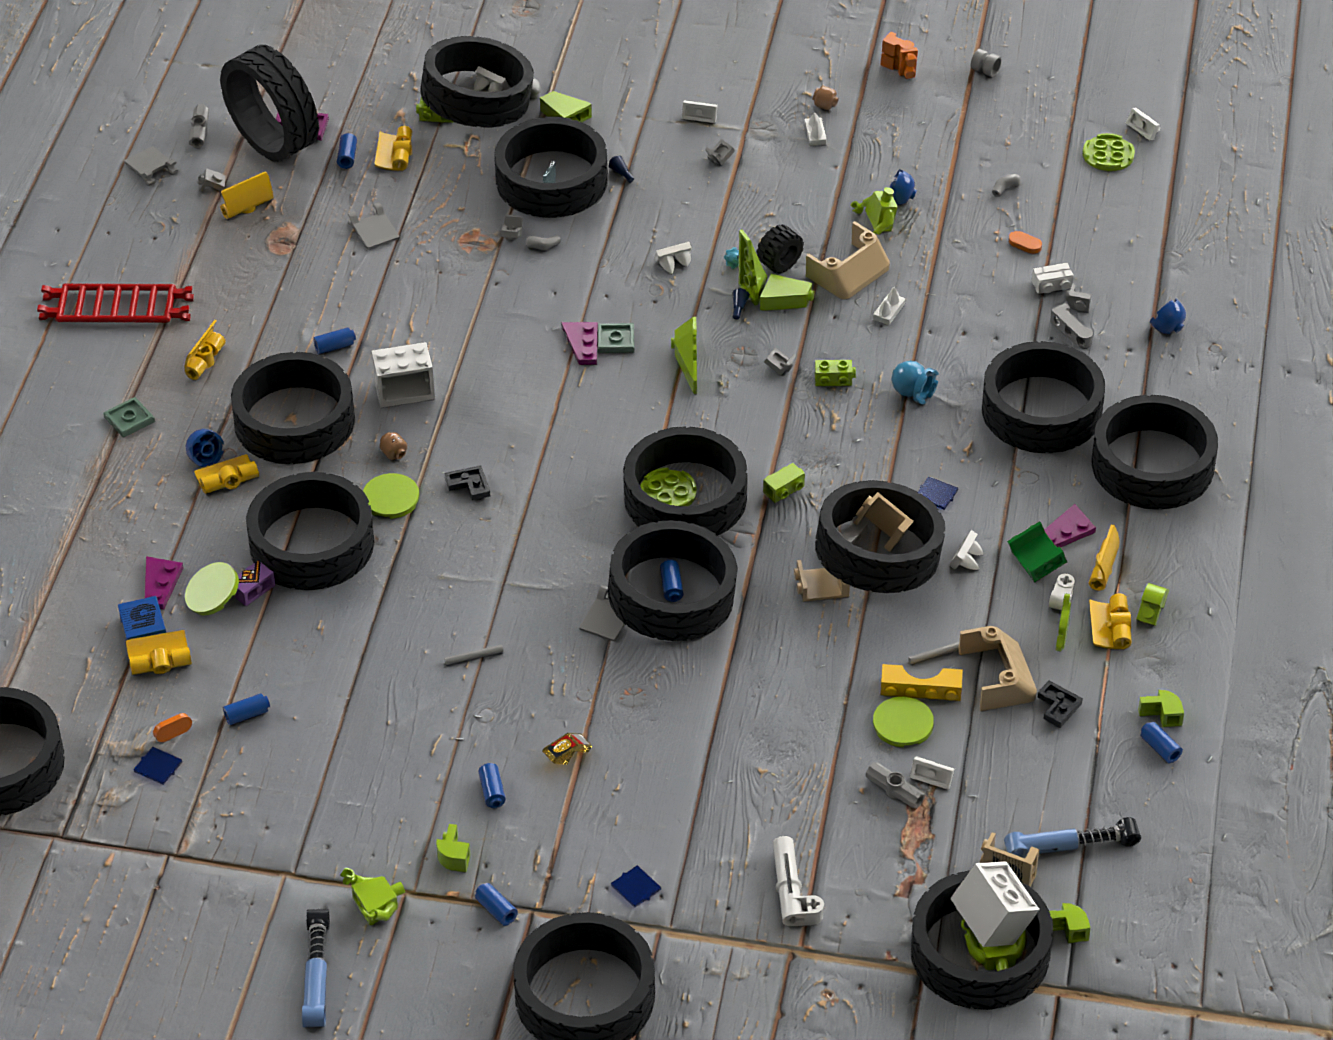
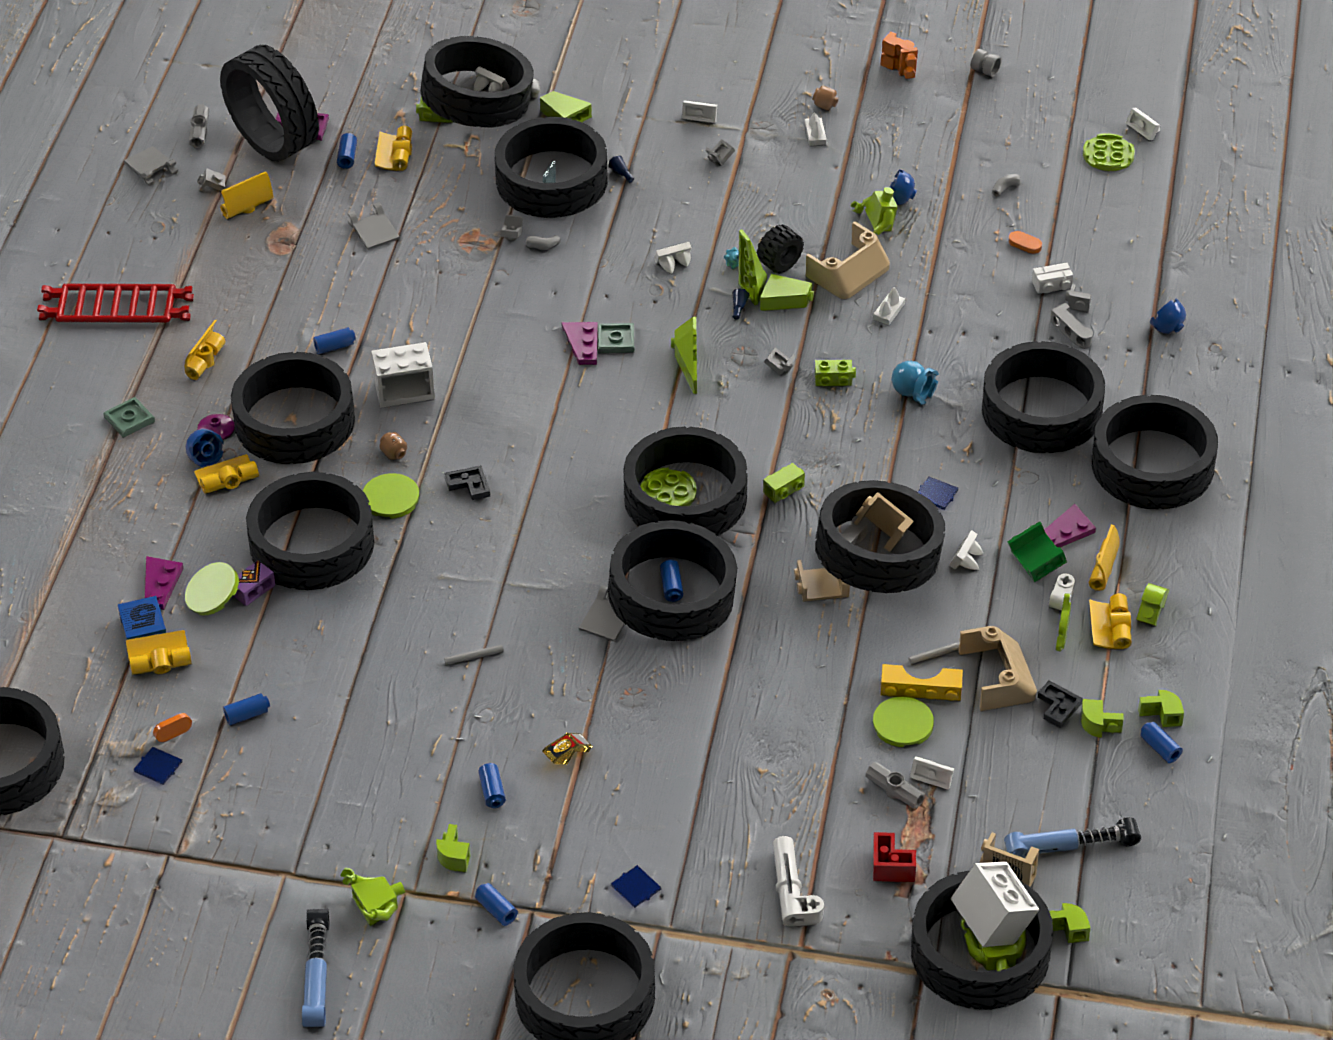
none -> magenta dish [197,414,235,440]
none -> red brick [873,832,916,882]
none -> lime brick [1081,699,1124,738]

